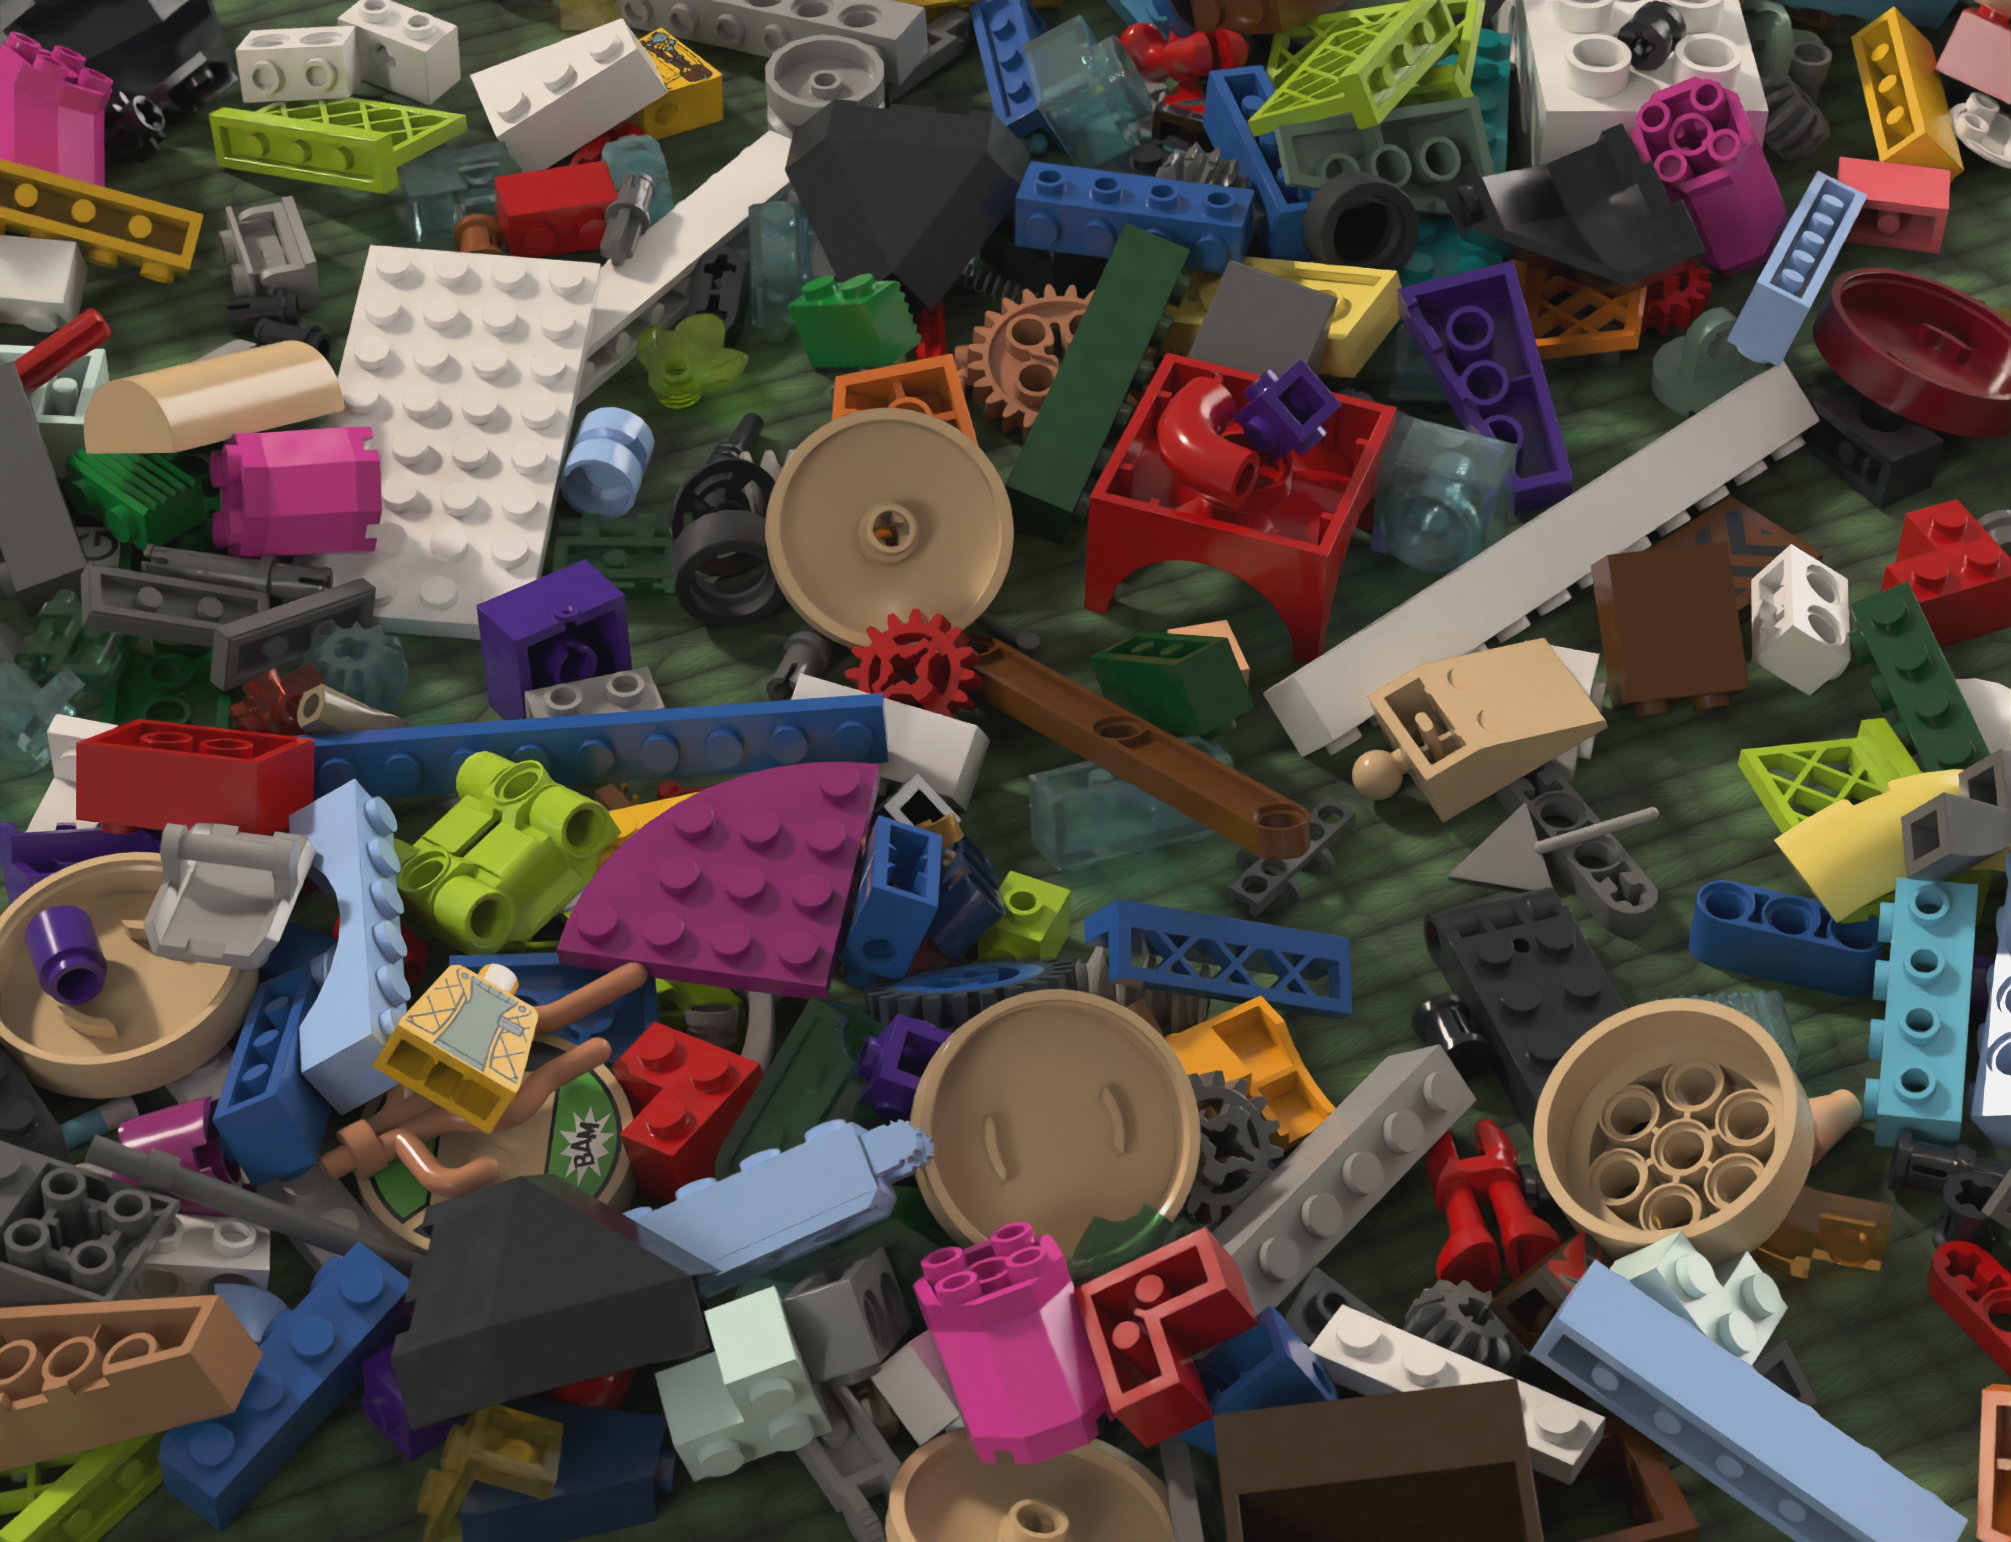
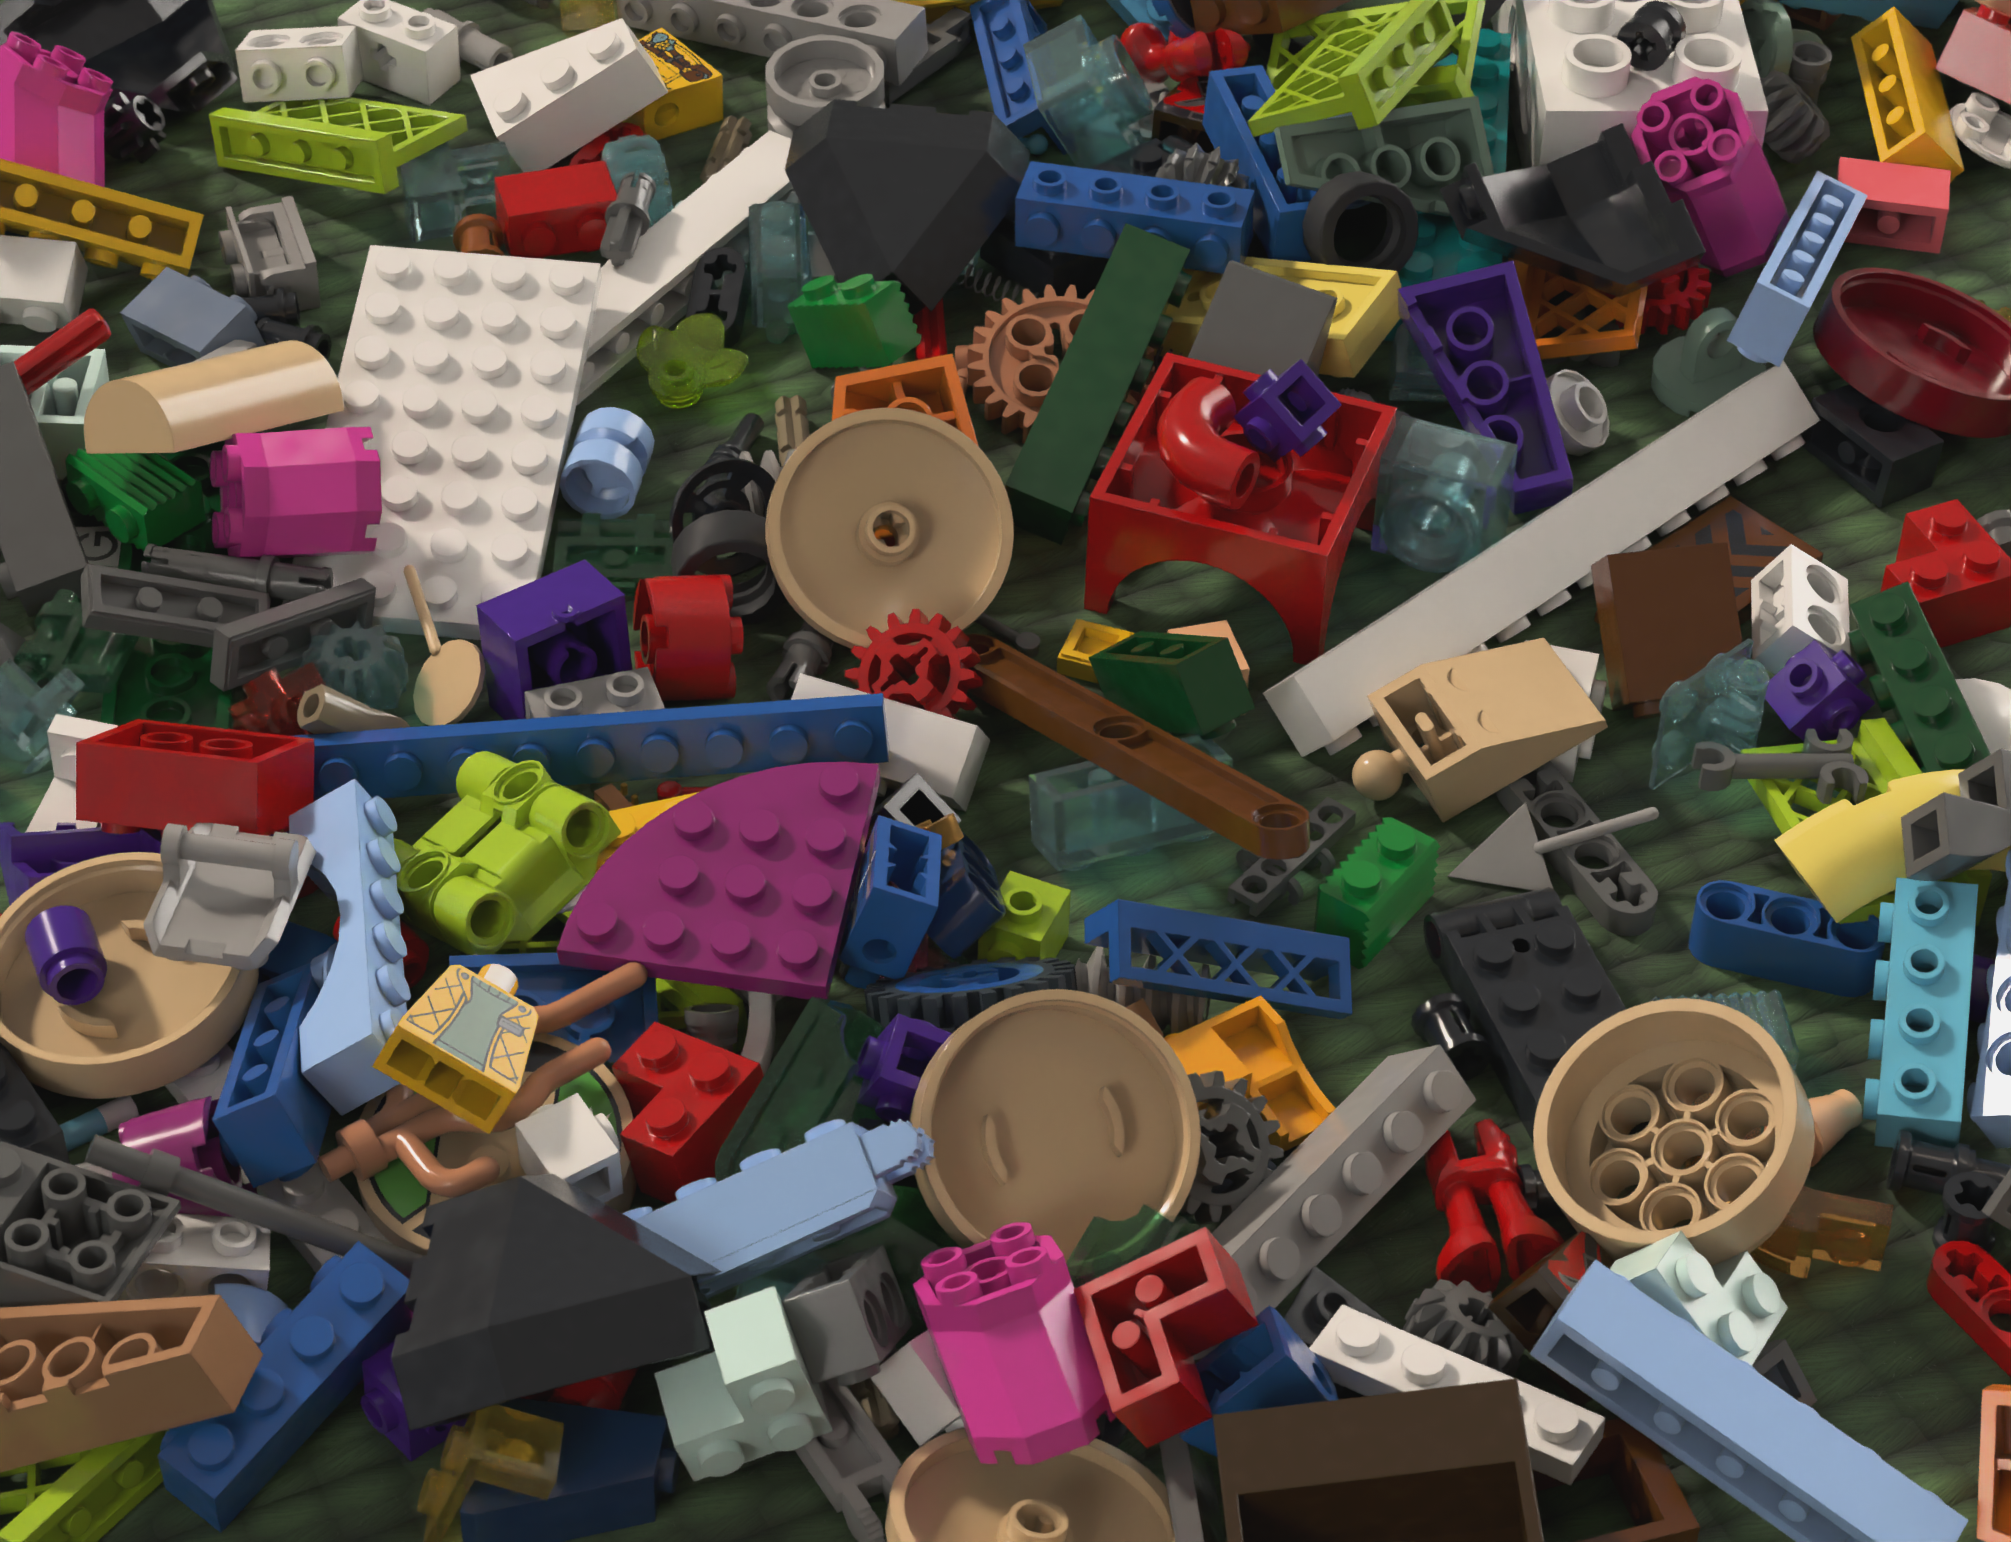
none -> sand blue brick [120,267,266,367]
none -> tan piece [403,565,486,726]
none -> light grey axle [423,8,513,70]
none -> white brick [515,1093,623,1203]
none -> red brick [633,574,744,701]
none -> dark tan axle [699,115,752,185]
none -> dark tan axle [775,395,810,467]
none -> yellow tile [1057,619,1135,684]
none -> green brick [1314,817,1441,969]
none -> white plate [1546,369,1610,456]
none -> clear light blue hinge [1649,638,1770,790]
none -> dark grey bar [1691,729,1869,804]
none -> dark purple brick [1759,639,1875,741]

